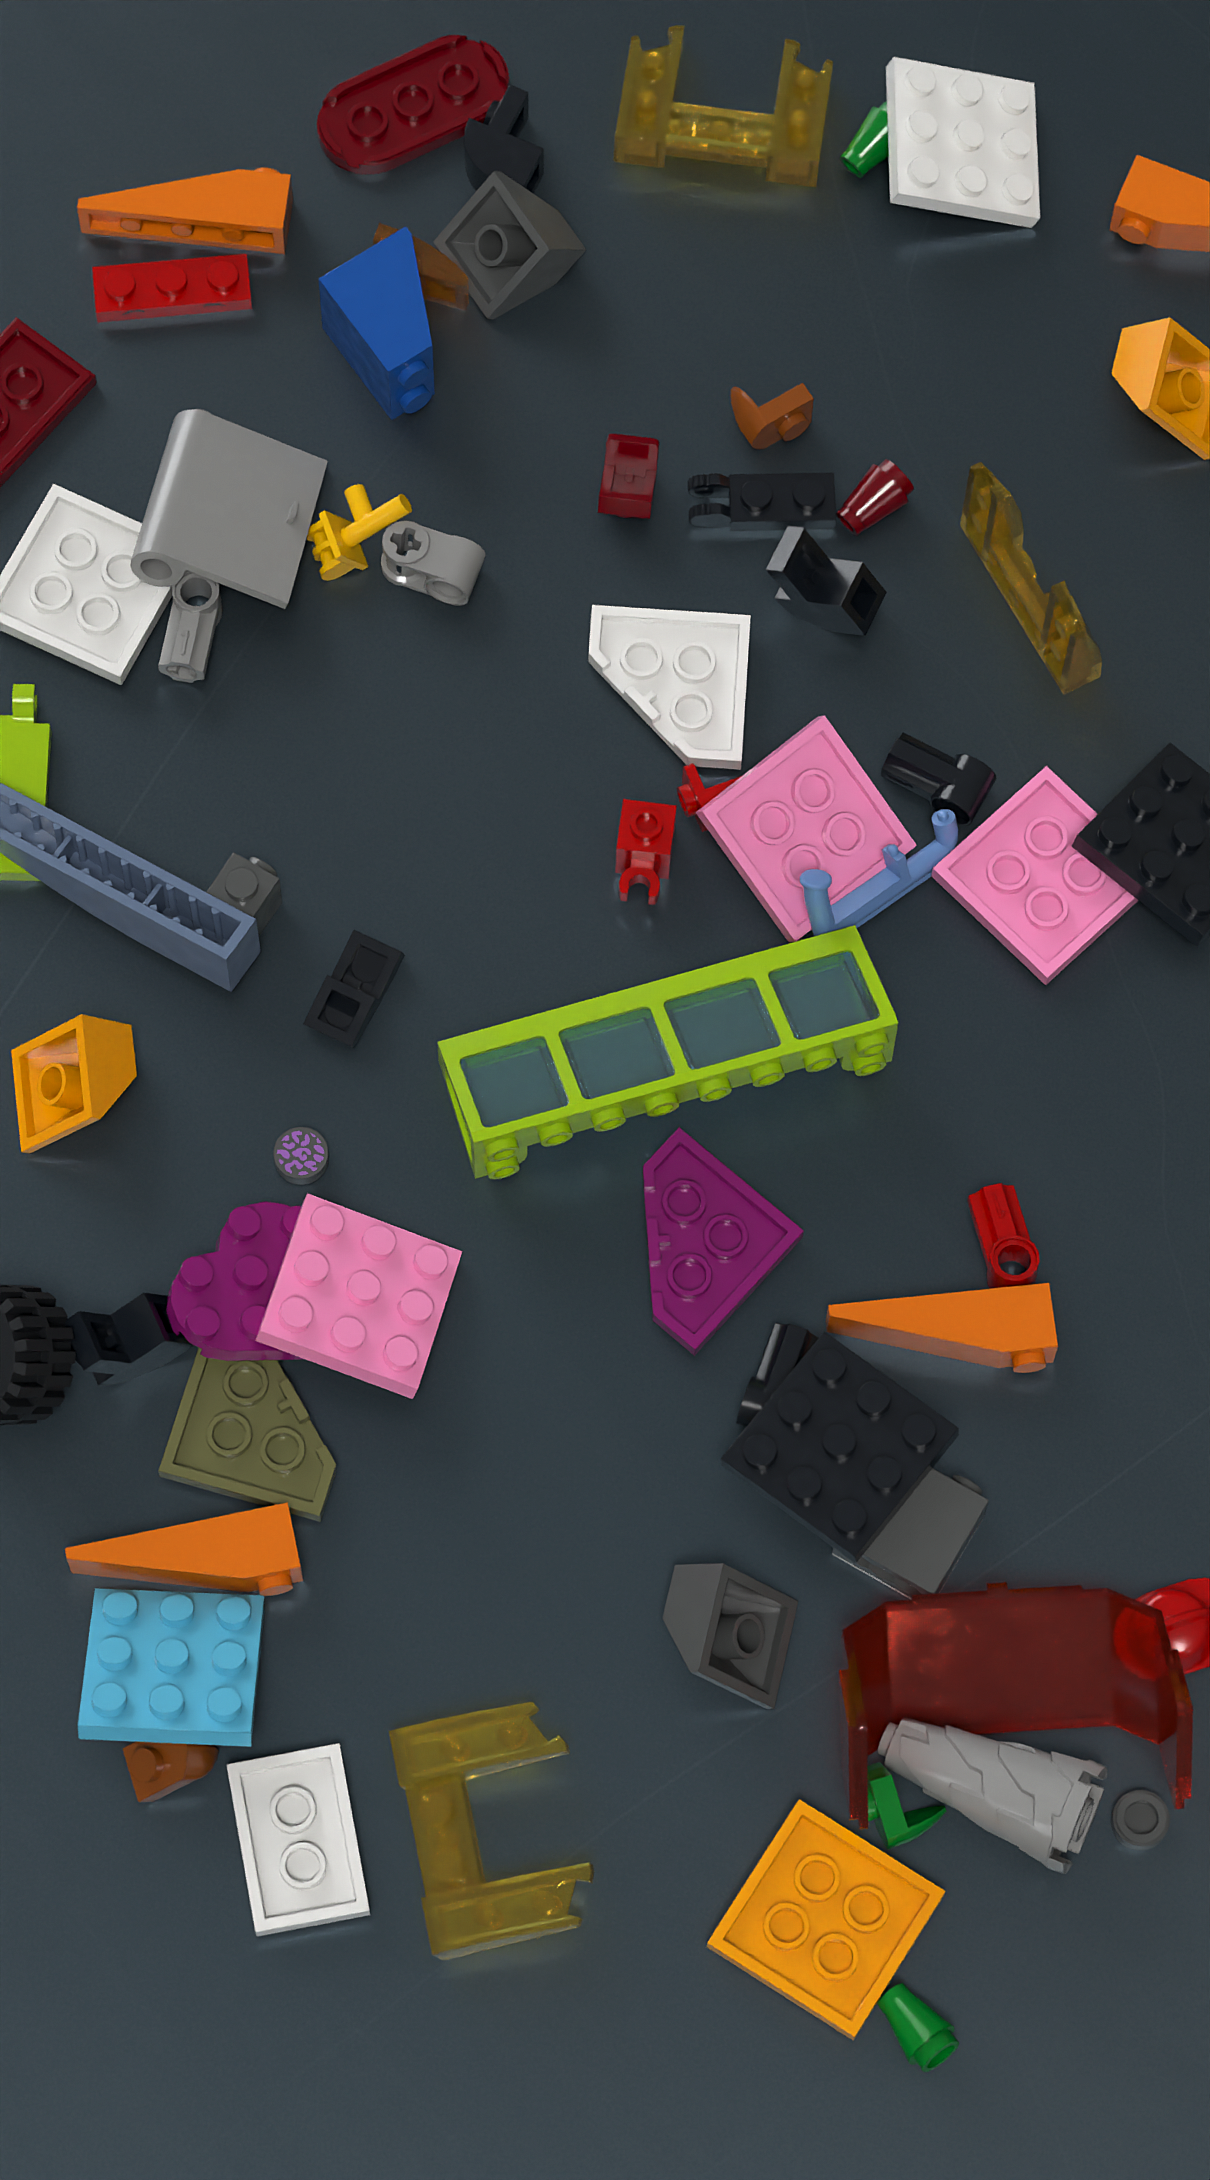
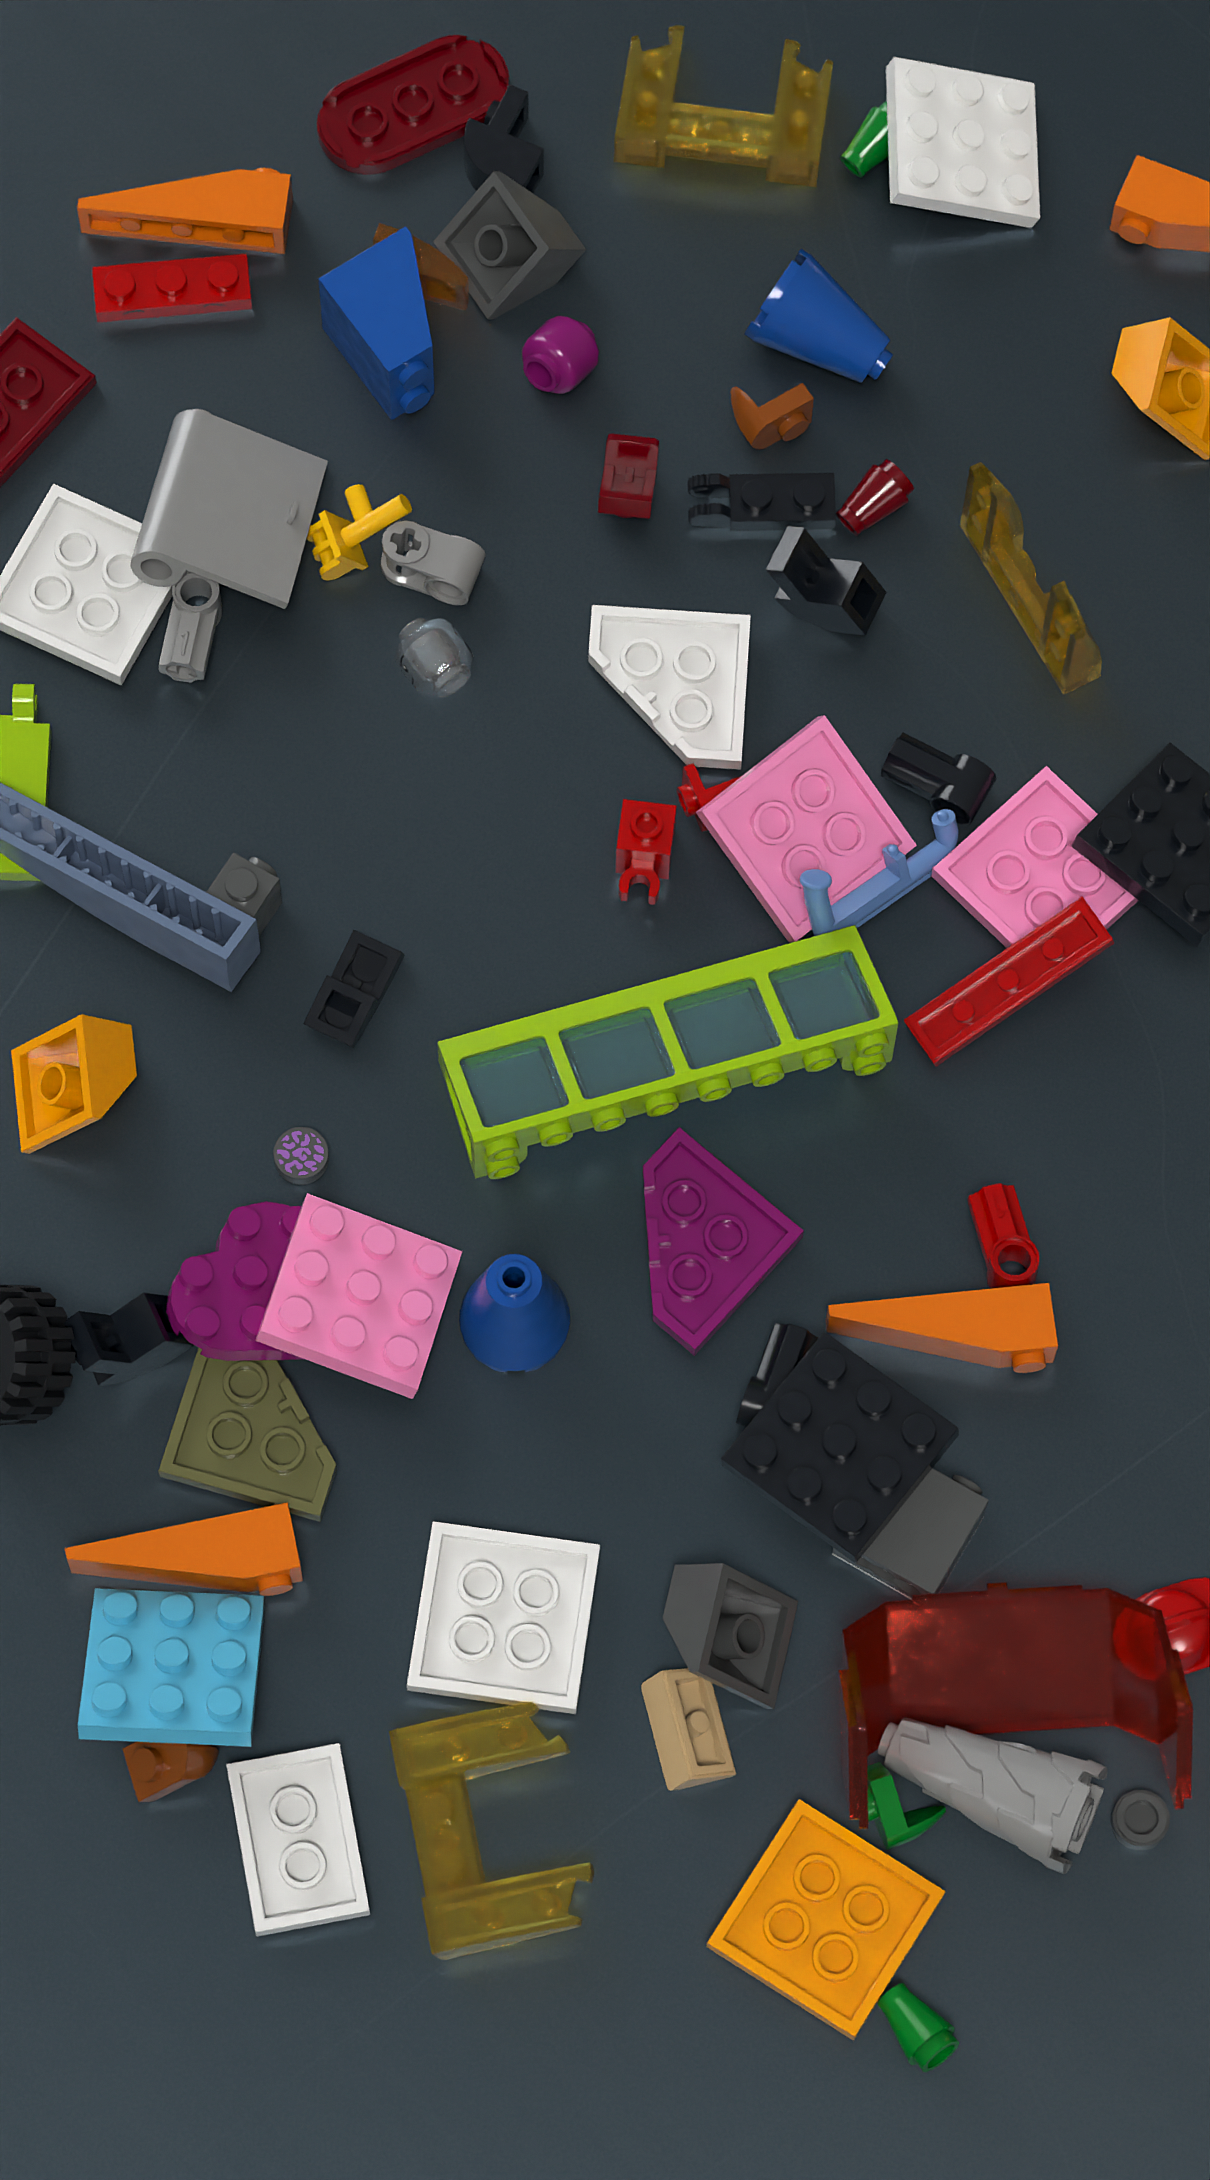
none -> clear head [394,618,473,698]
none -> white plate [407,1521,600,1714]
none -> blue cone [459,1254,570,1373]
none -> magenta head [522,316,599,394]
none -> tan slope [641,1668,736,1791]
none -> blue cone [744,248,893,383]
none -> red tile [903,896,1114,1067]

